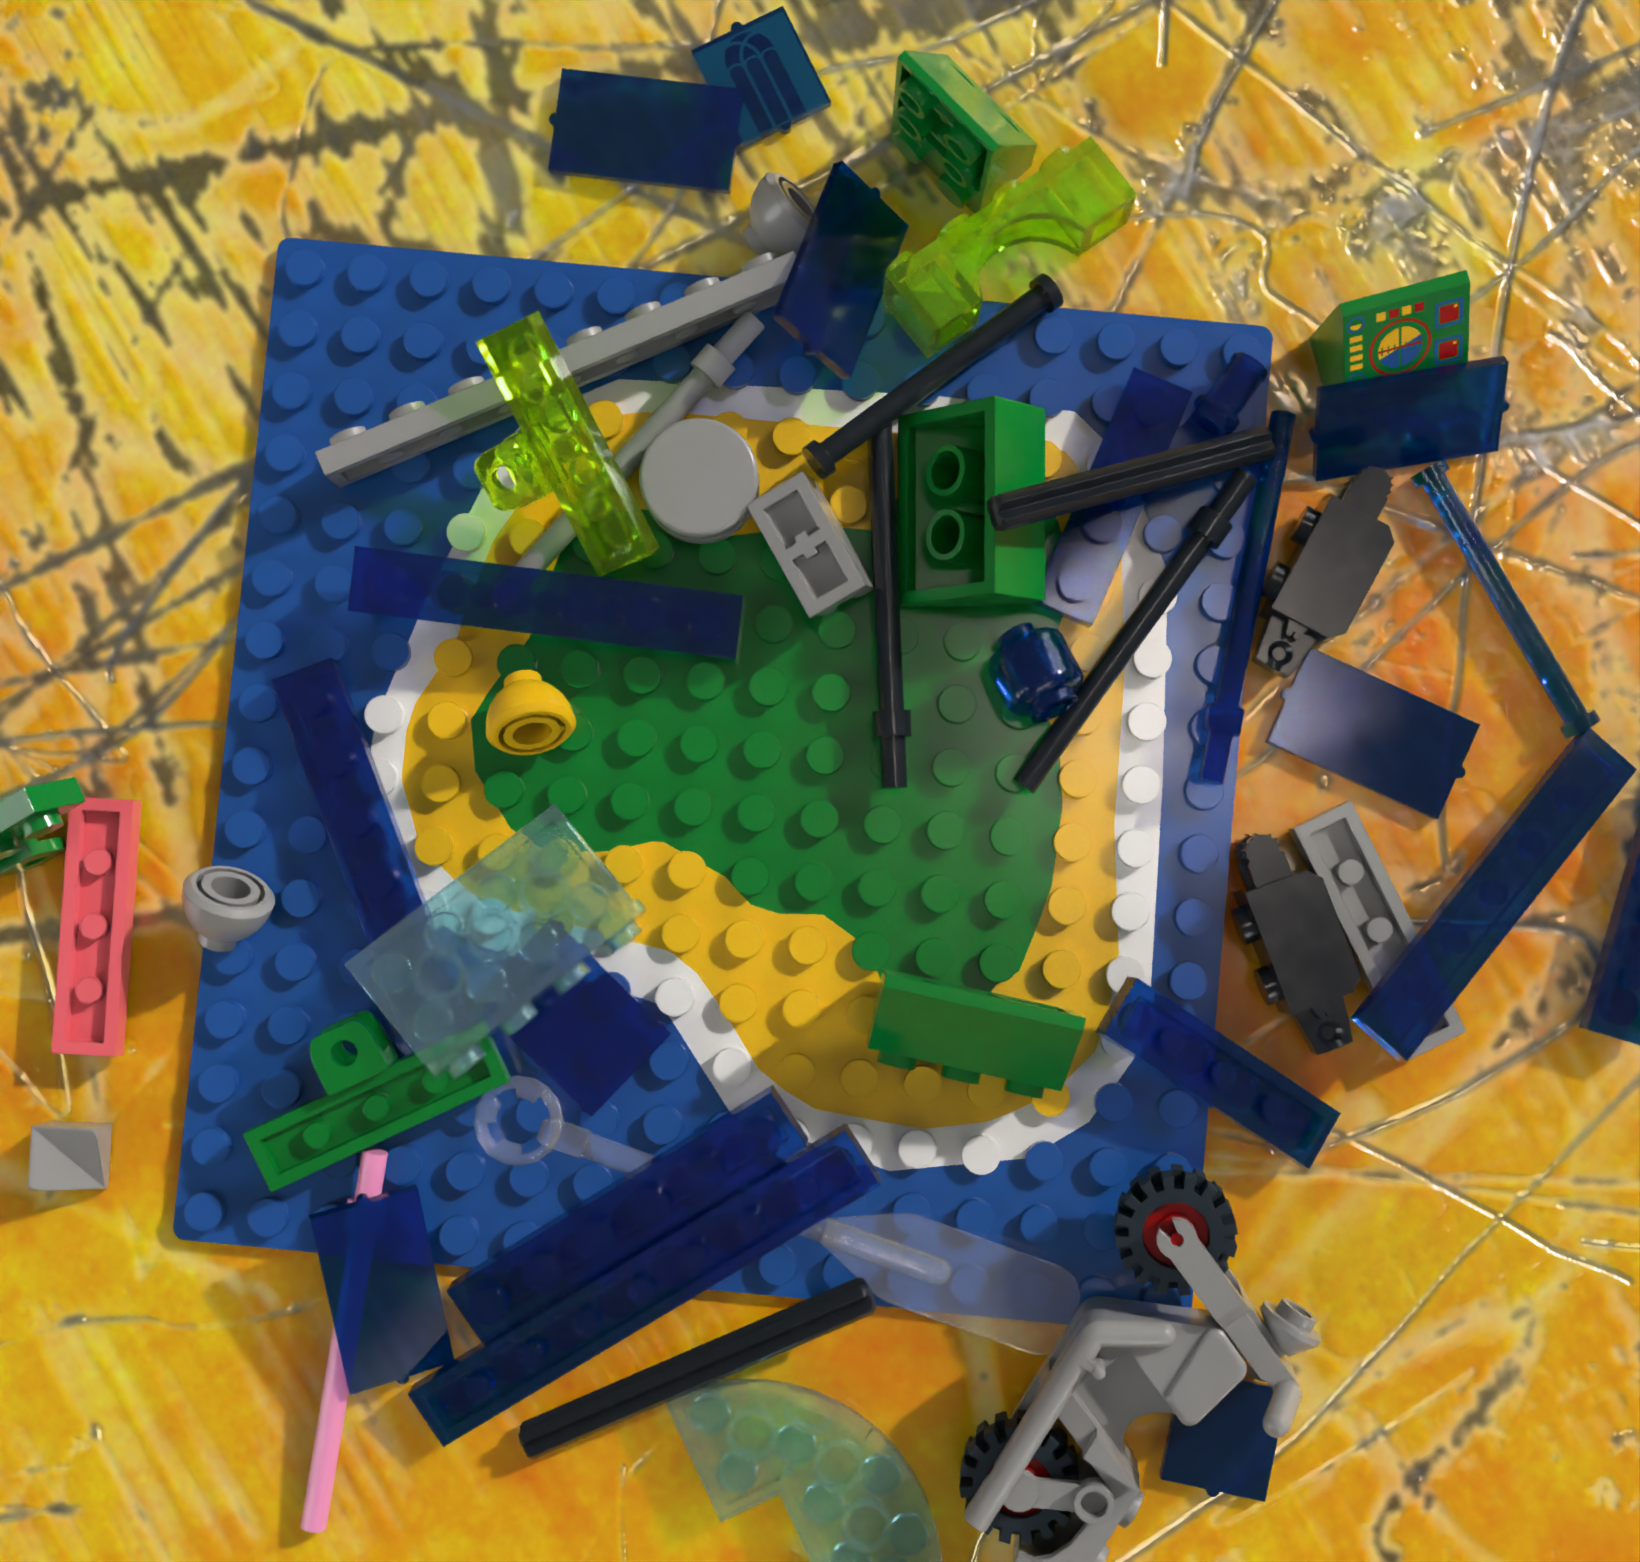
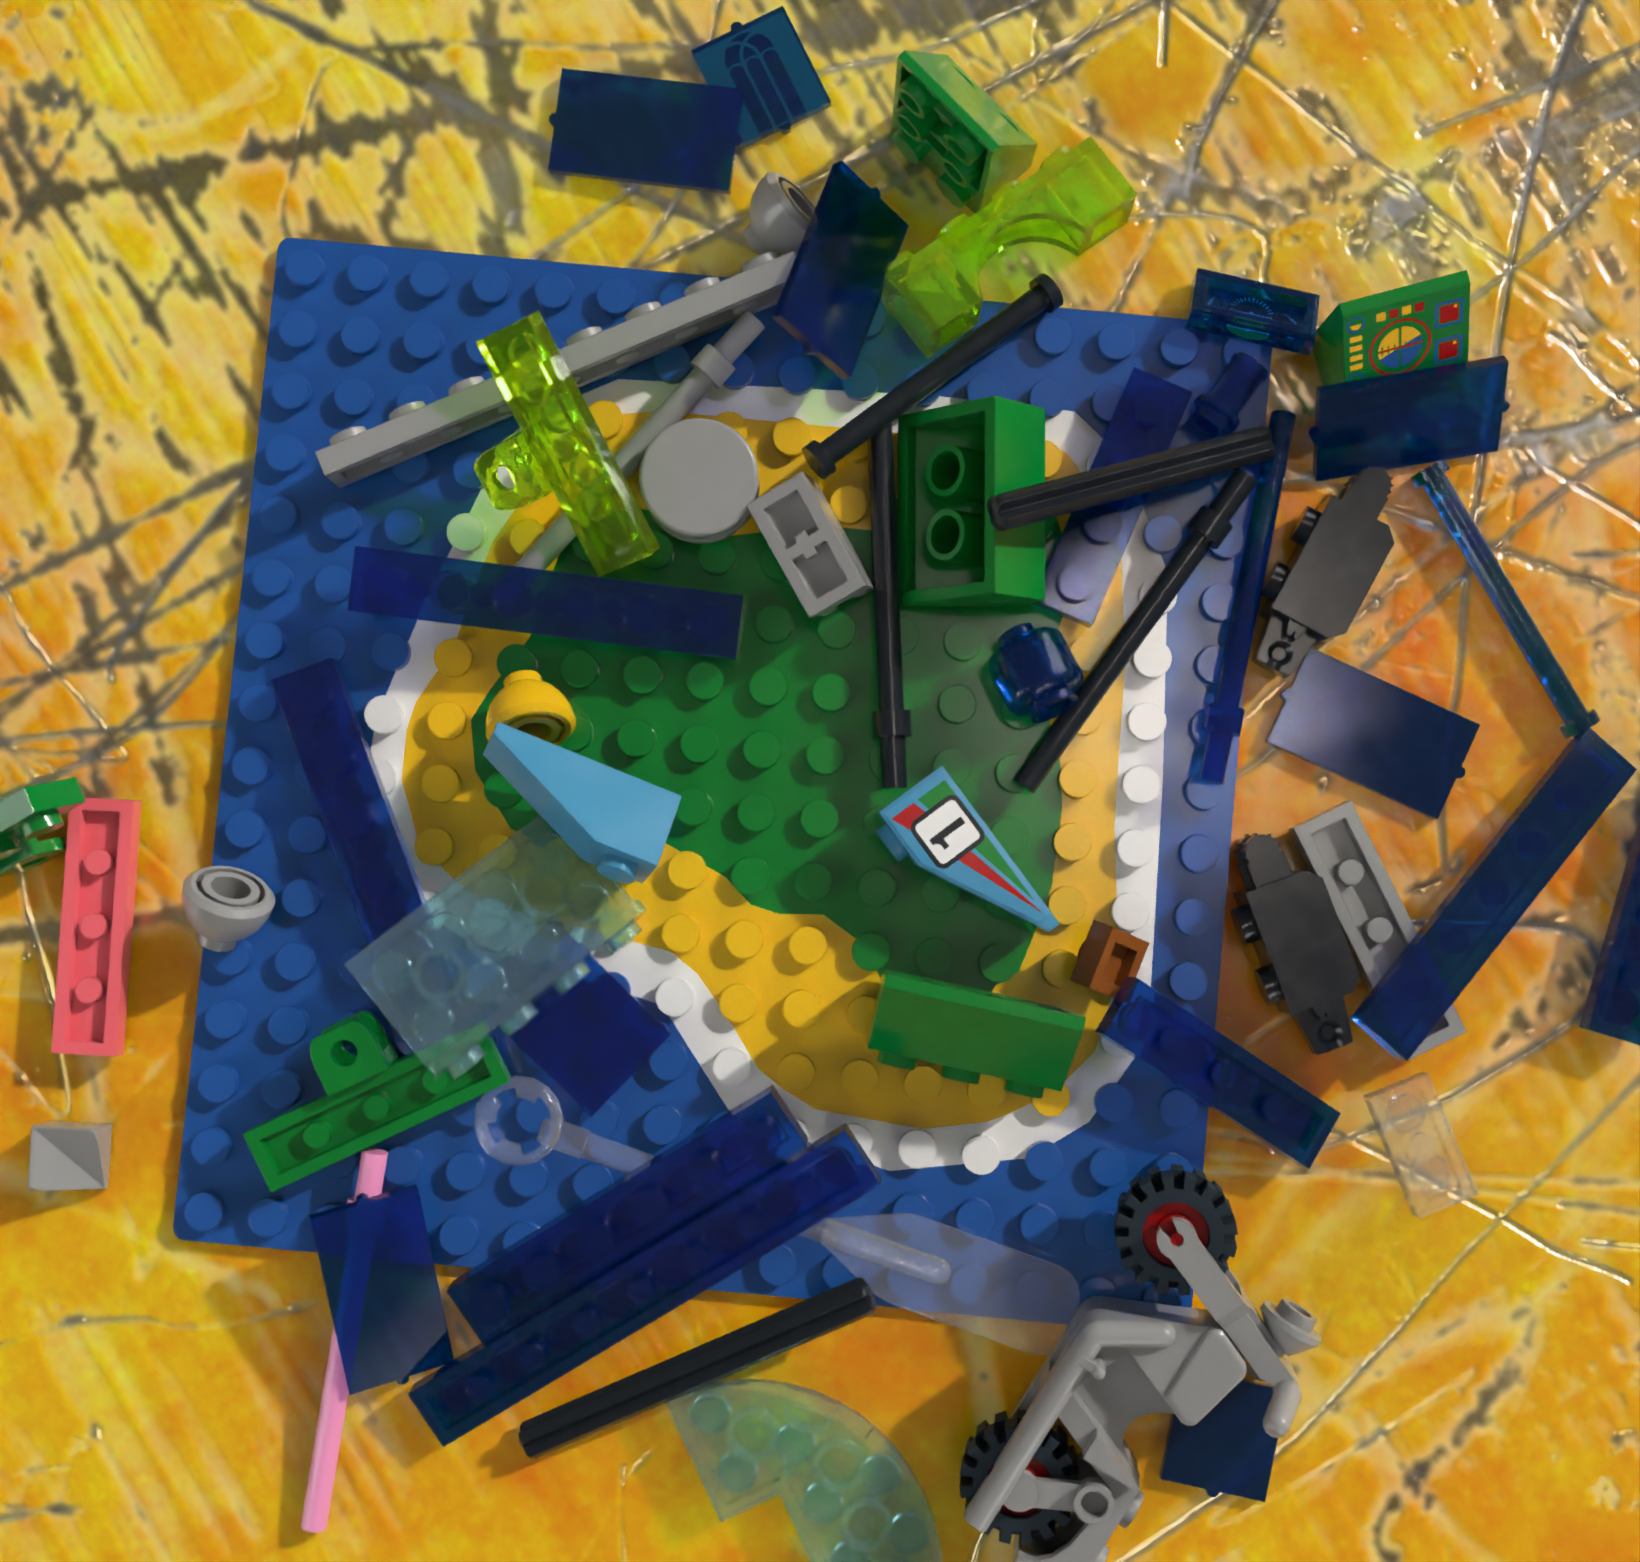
none -> dark azure slope [483,722,682,883]
none -> slope [875,766,1060,932]
none -> dark orange plate [1070,920,1149,1003]
none -> clear blue tile [1185,268,1320,356]
none -> clear plate [1363,1072,1479,1219]

